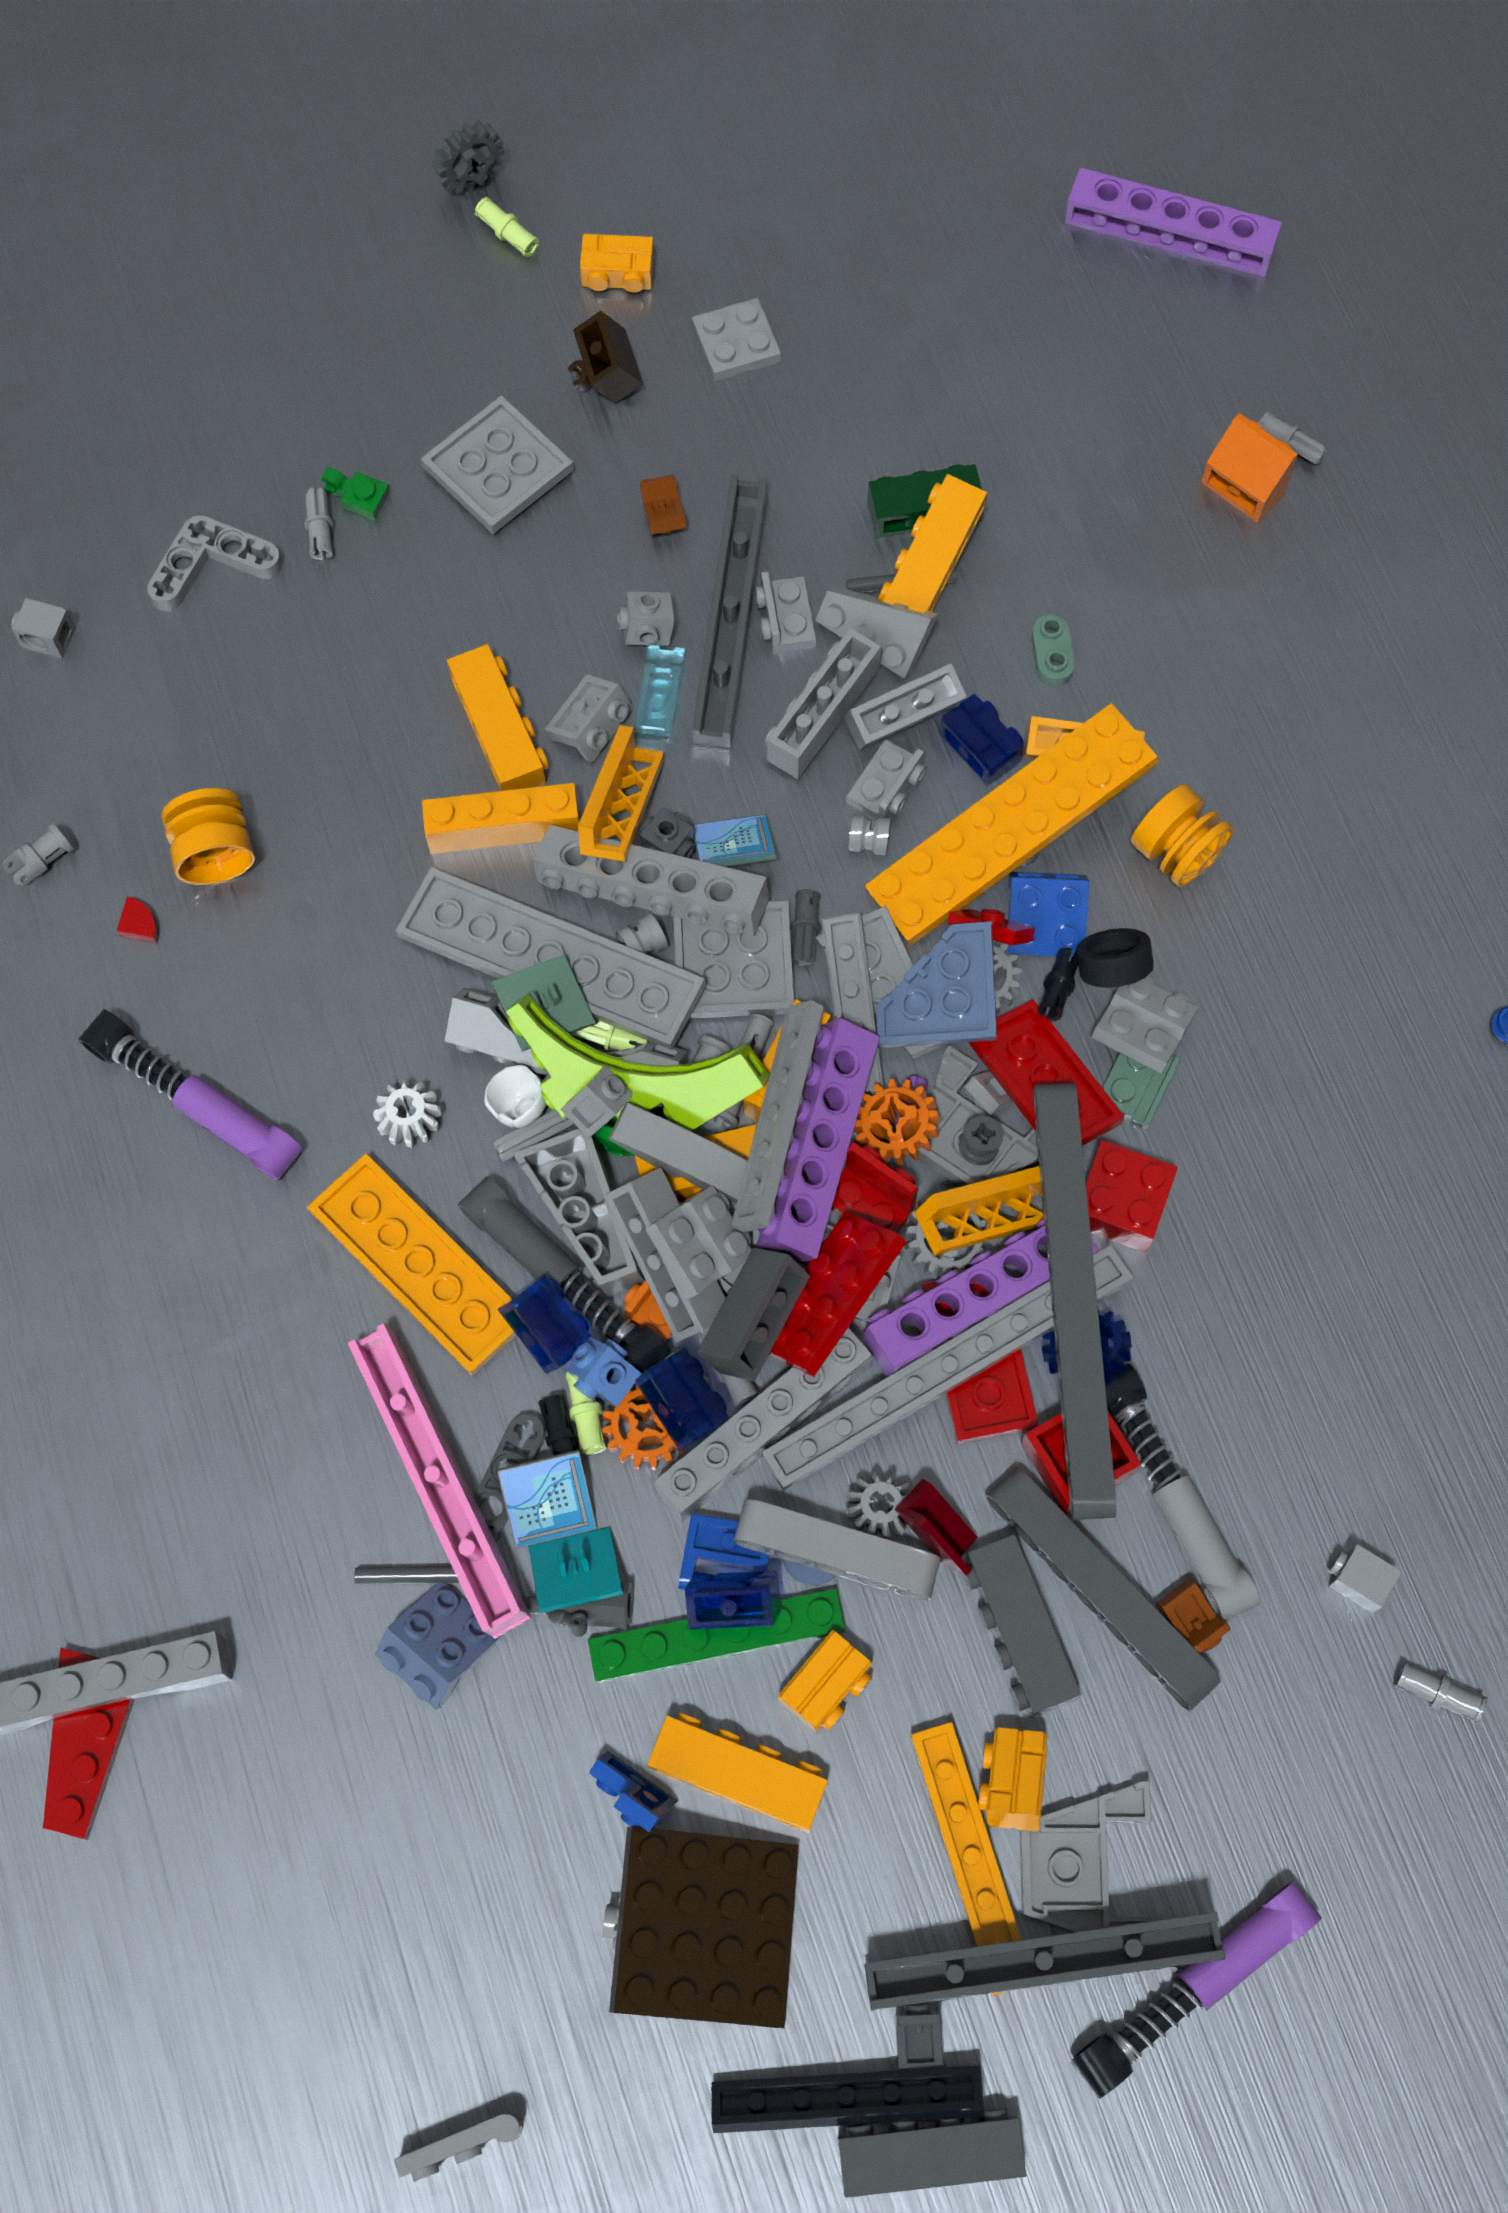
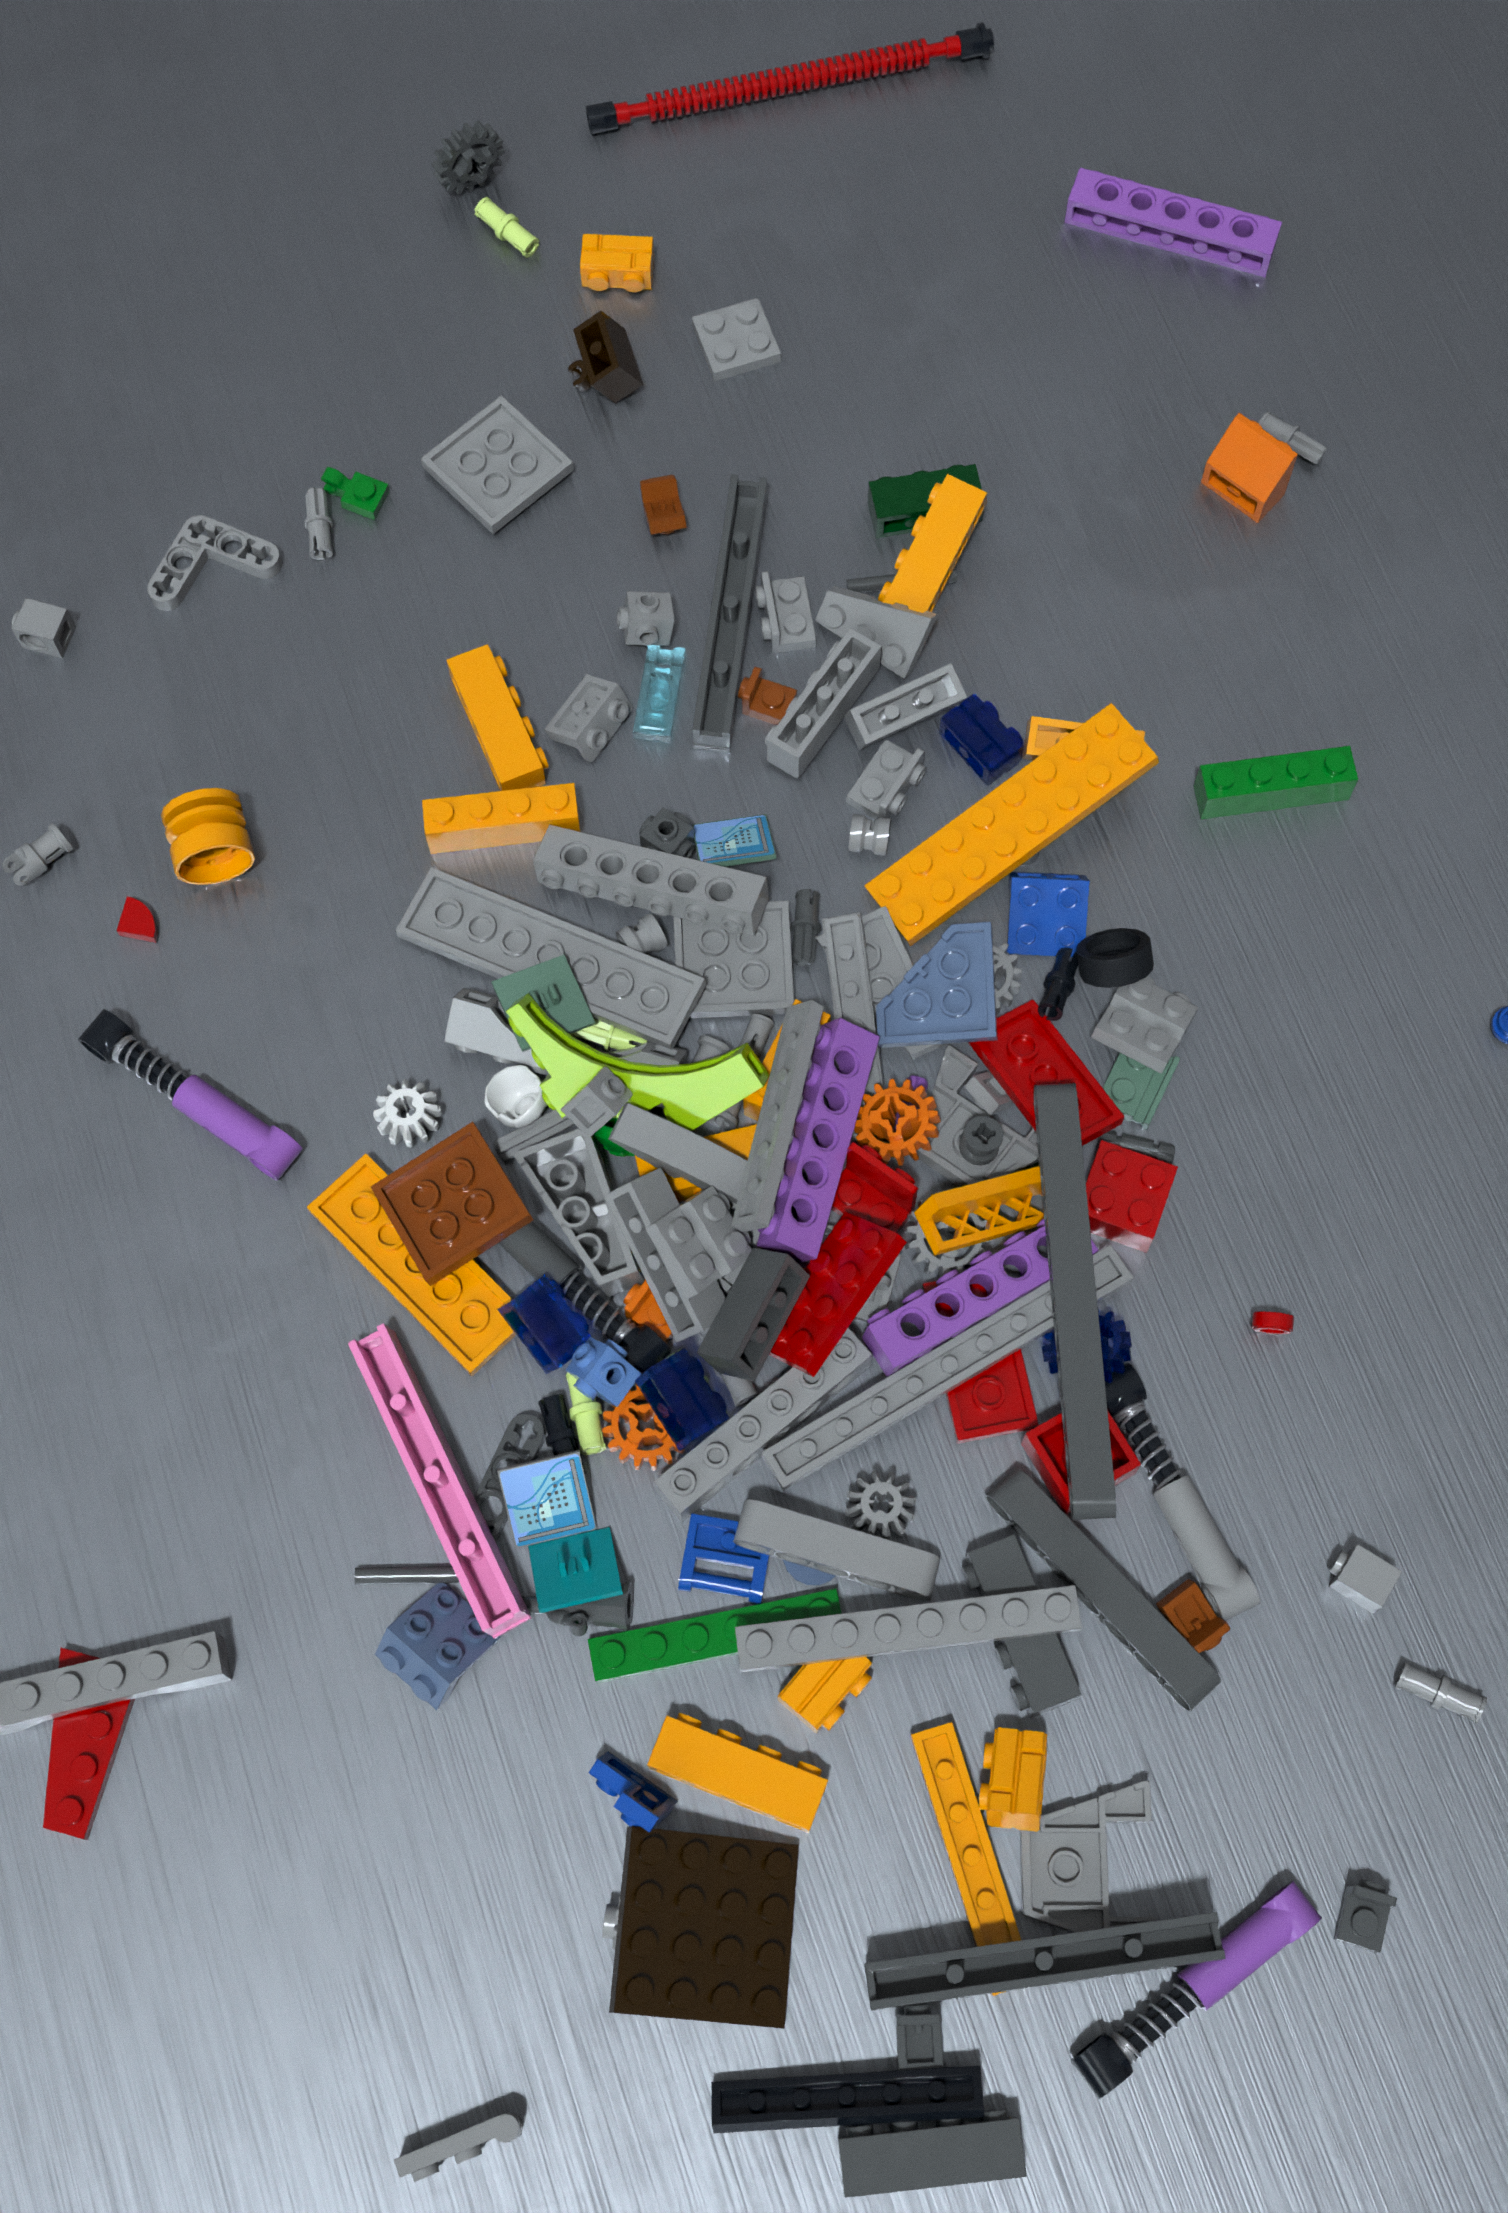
light orange fence [578,725,664,862] -> none
clear blue brick [685,1570,781,1630] -> none
dark red panel [894,1479,978,1577] -> none
red plate [947,909,1035,946] -> none
sand green plate [1031,614,1075,687] -> none
light orange wheel [1130,783,1235,888] -> none
none -> dark orange plate [371,1122,534,1286]
none -> red hose [586,22,994,135]
none -> light grey plate [735,1585,1082,1672]
none -> dark orange bracket [738,666,797,725]
none -> dark grey axle [1096,1131,1175,1164]
none -> green brick [1193,746,1358,820]
none -> red tile [1252,1311,1294,1335]
none -> dark grey bracket [1334,1880,1397,1953]

